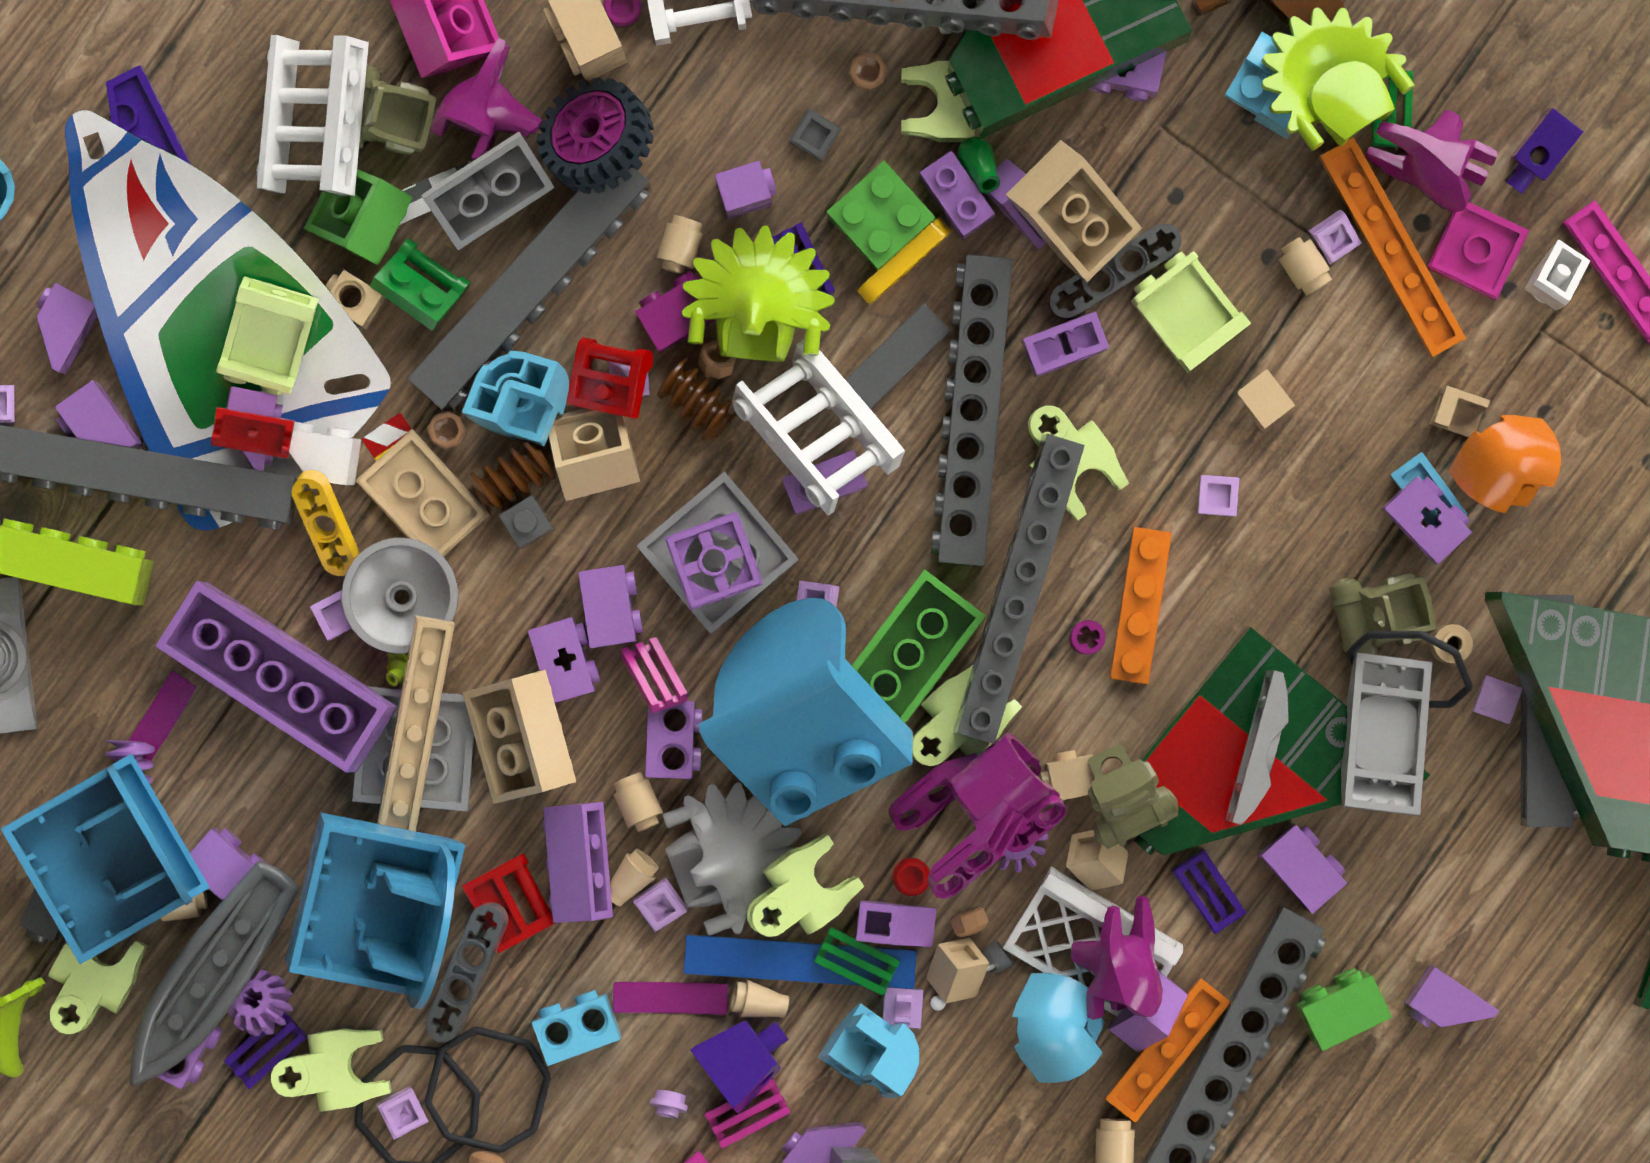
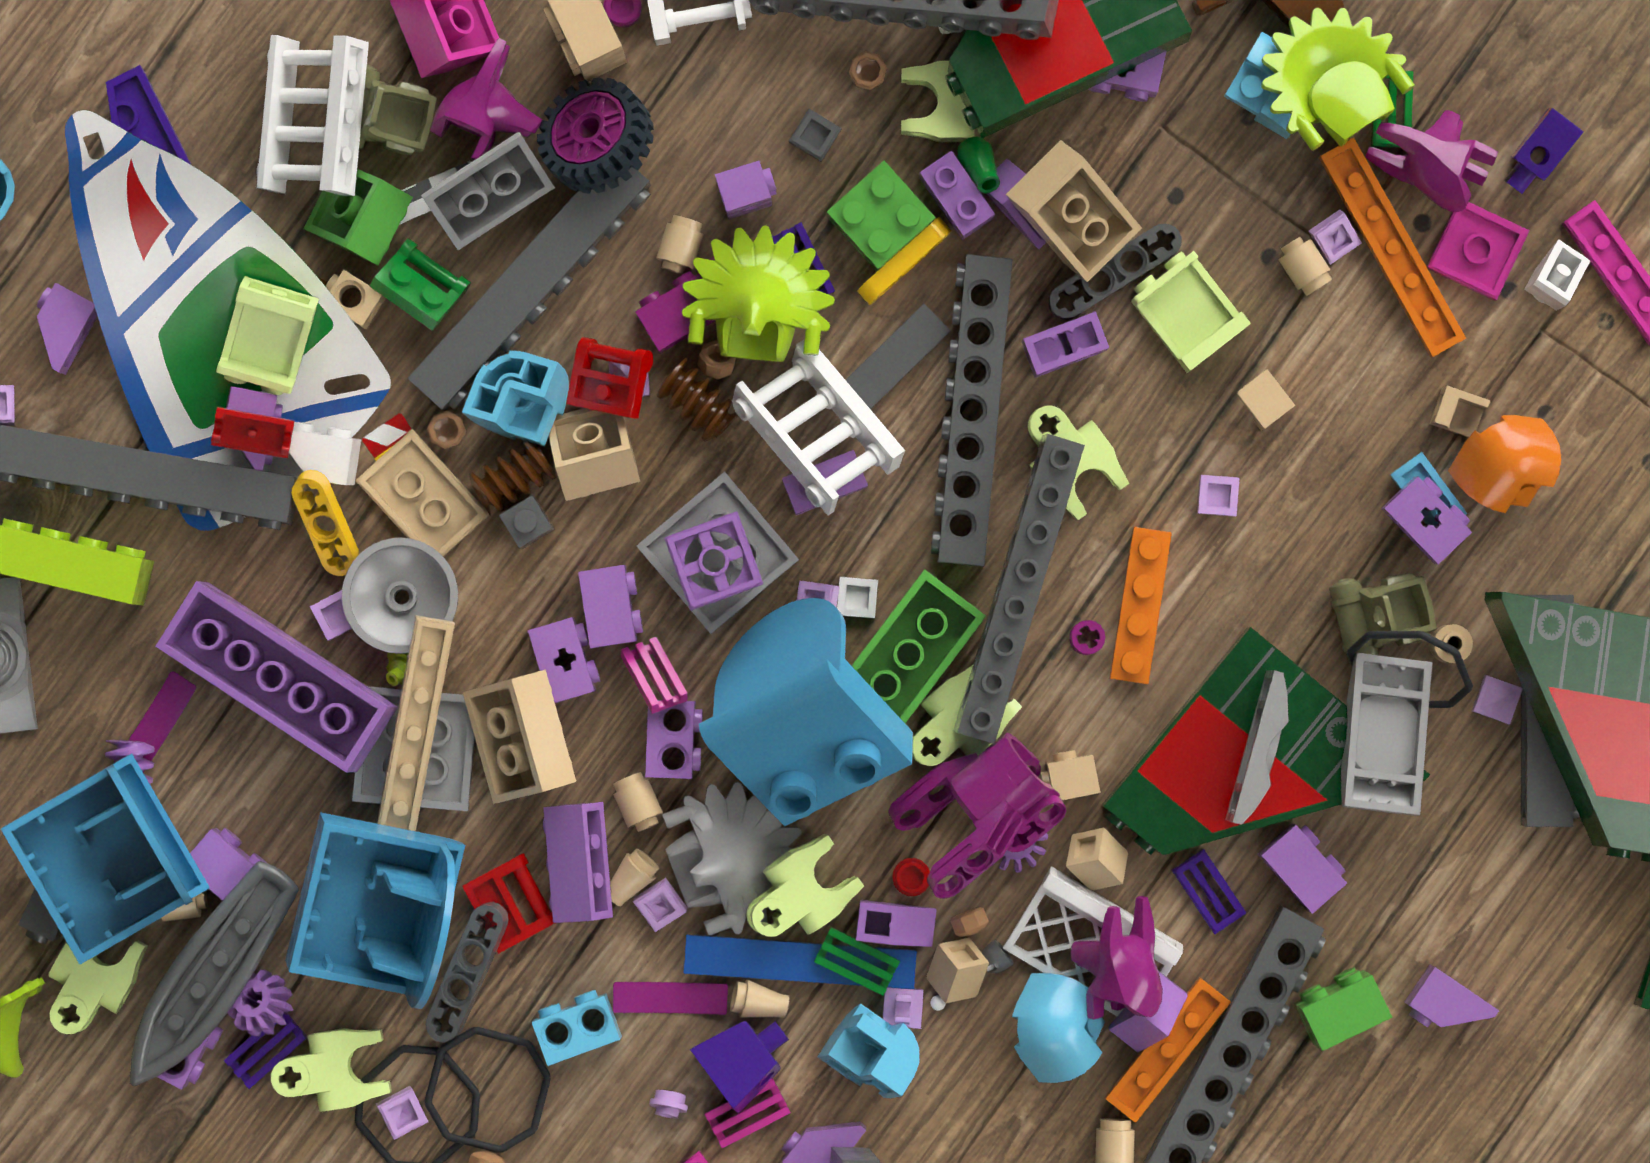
medium lavender slope [55,380,143,449] -> none
olive piece [1088,744,1178,849] -> none
none -> white tile [837,577,878,618]

